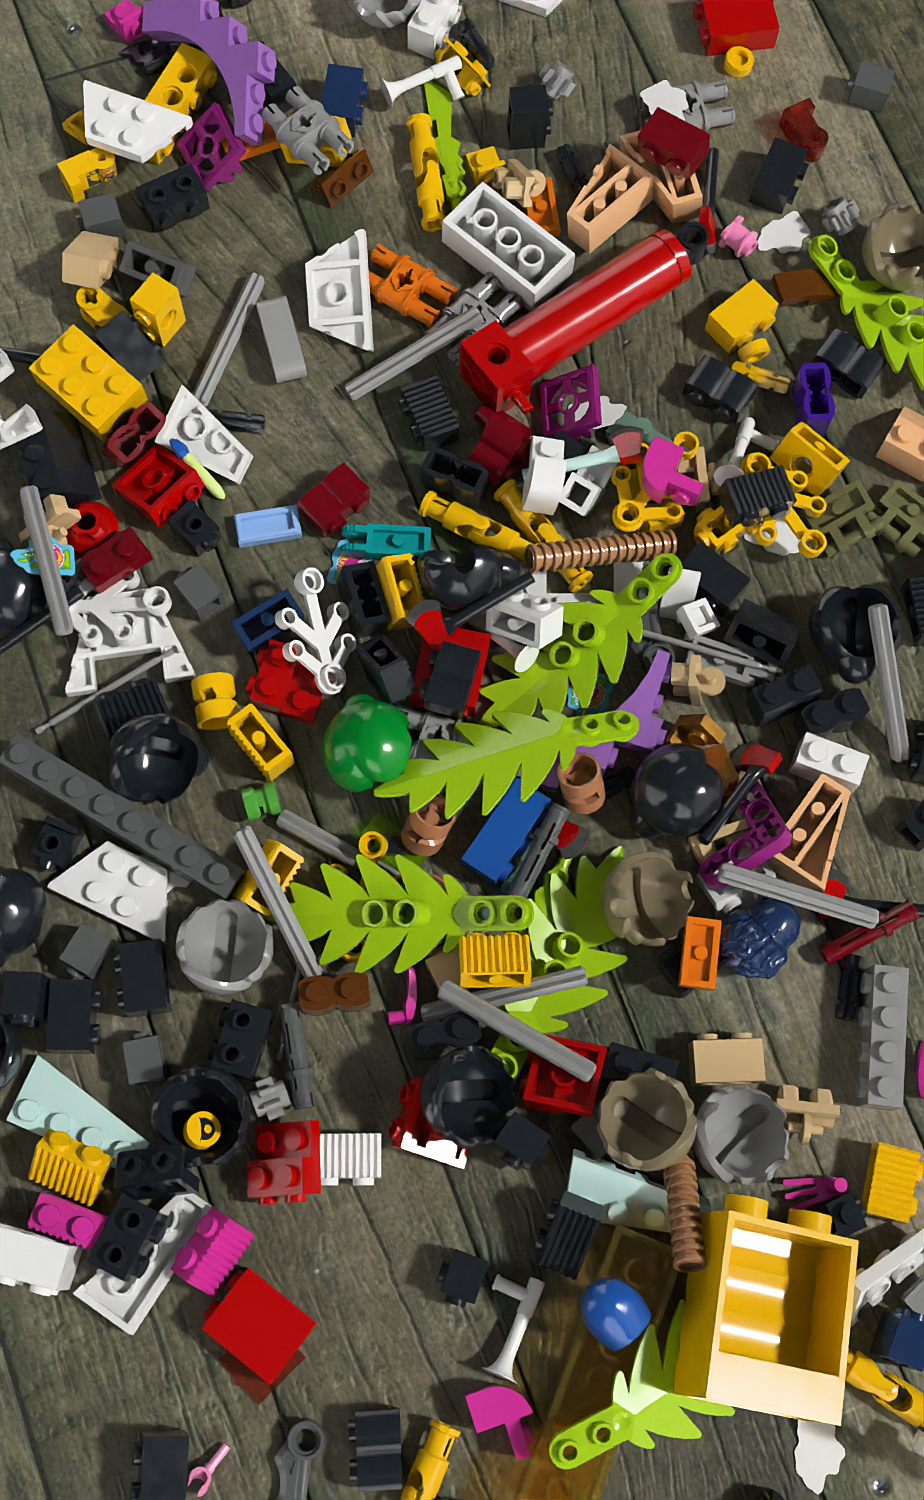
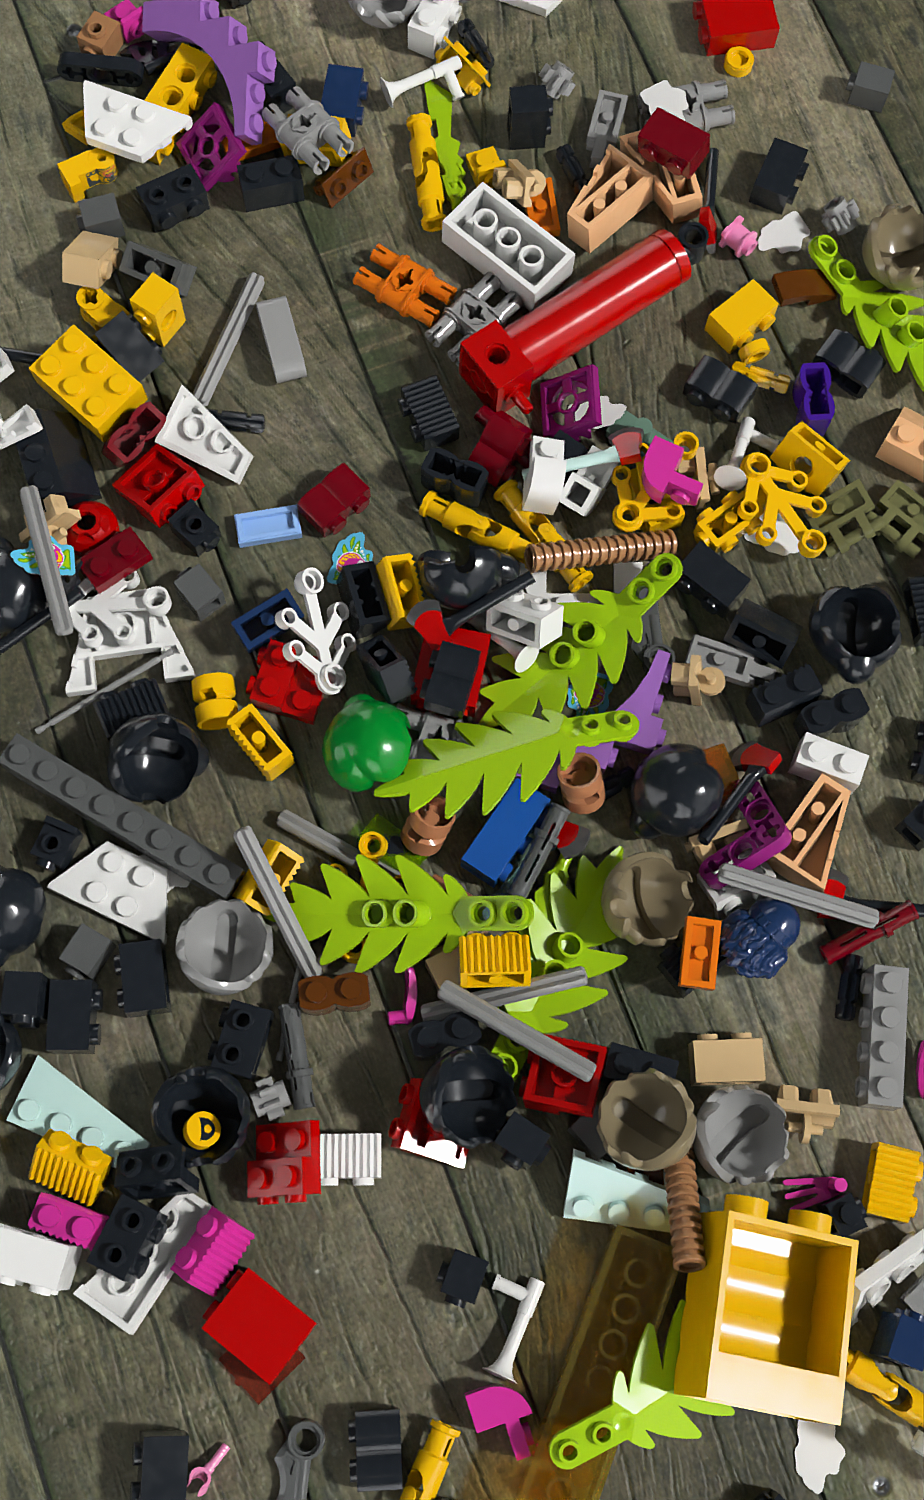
dark grey brick [122,1032,168,1088] -> none
yellowish green piece [169,438,225,500] -> none
bright green wheel [241,781,282,822] -> none
white wing [305,229,374,352] -> none
teal hinge [340,523,431,561] -> none
light grey axle [345,307,483,400] -> none
black brick [533,1190,604,1280] -> none
blue piece [580,1276,651,1351] -> none
light grey piece [628,629,777,674] -> none
white sticker [659,567,701,620] -> none
pearl gold bracket [666,714,726,747] -> none
white tile [675,598,720,640] -> none
black brick [717,465,797,527] -> none
clear red leg [779,98,829,163] -> none
light grey axle [868,603,910,762] -> none
none -> black beam [57,52,144,87]
none -> medium nougat brick [77,10,125,56]
none -> black brick [237,155,305,212]
none -> light grey hinge [586,90,628,168]

